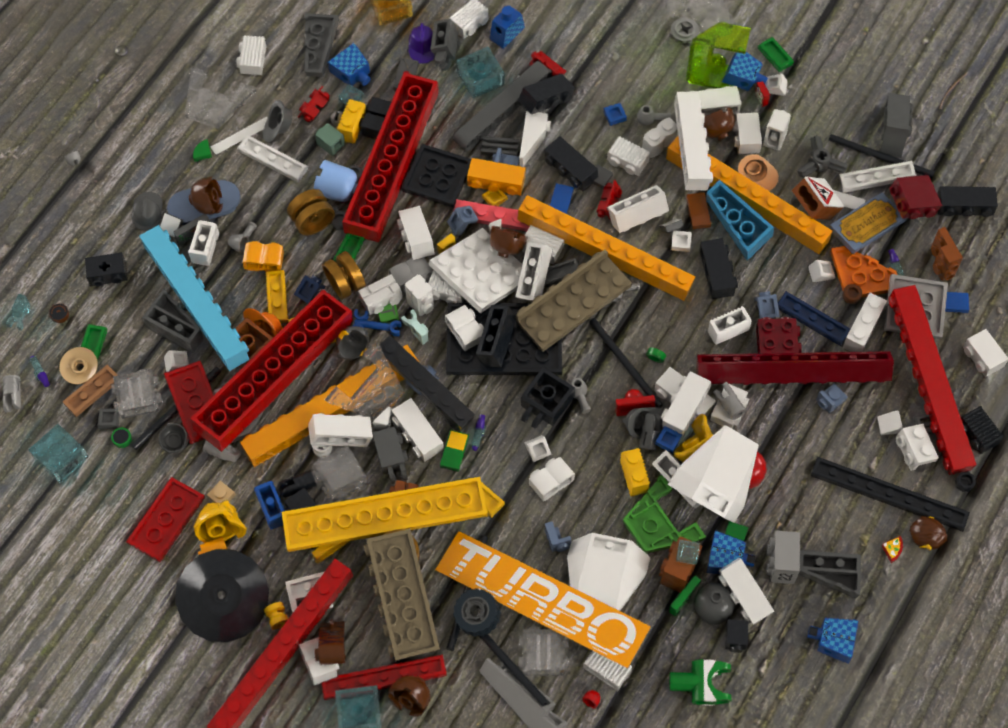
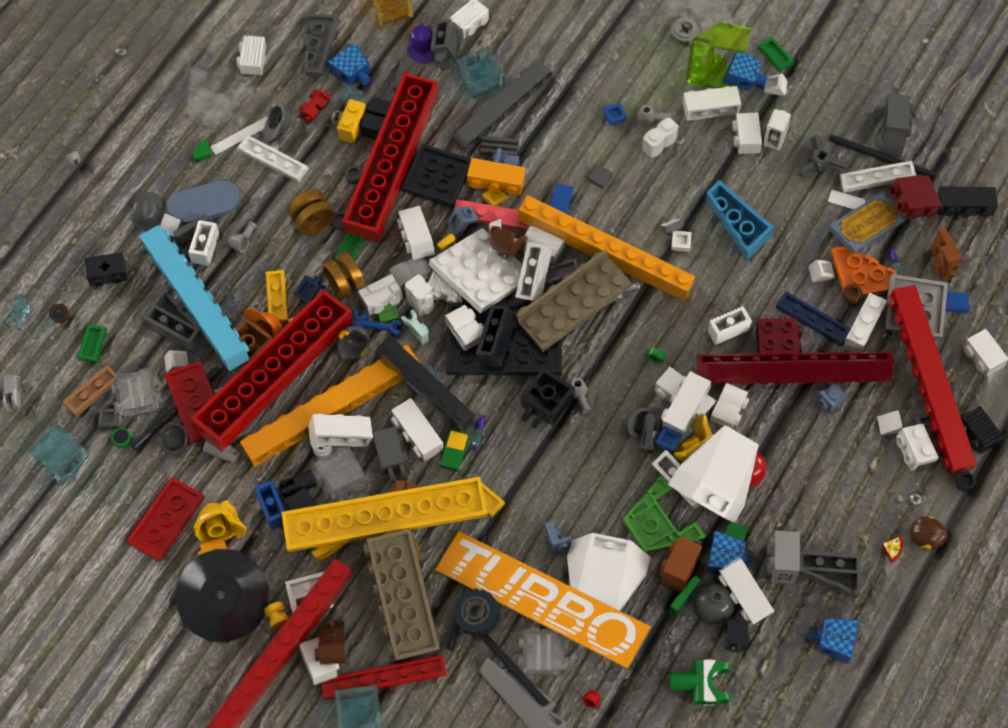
piece [30,356,50,387] -> none
tan dish [59,347,98,385] -> none
reddish brown cylinder [189,177,223,215] -> none
tan plate [207,481,236,503] -> none
light orange brick [243,241,284,272] -> none
light blue cylinder [314,160,358,202] -> none
sand green brick [315,123,345,156] -> none
clear wing [325,342,405,420] -> none
white slope [373,407,392,431] -> none
reddish brown cylinder [388,676,431,717] -> none
blue torso [490,5,525,49] -> none
black brick [518,74,575,115] -> none
white slope [519,111,551,167] -> none
white slope [525,435,552,462] -> none
red hinge [529,51,567,77] -> none
white brick [529,457,575,502] -> none
black brick [544,136,598,192] -> none
white brick [583,651,632,691] -> none
black piece [589,318,663,408] -> none
red hinge [596,180,622,221] -> none
white brick [607,136,650,176] -> none
white brick [608,185,669,233] -> none
red tile [615,389,656,416] -> none
yellow brick [620,448,650,496] -> none
light orange brick [666,136,833,254] -> none
white brick [674,92,713,190] -> none
clear light blue tile [676,540,700,565] -> none
dark orange tile [686,192,711,229] -> none
black brick [699,238,738,299] -> none
reddish brown cylinder [703,107,735,140] -> none
light grey hinge [713,382,747,420] -> none
light nougat piece [738,154,779,191] -> none
sand blue bracket [754,291,780,319] -> none
red tile [755,81,770,107] -> none
piece [792,177,845,220] -> none
black tile [811,457,970,532] -> none

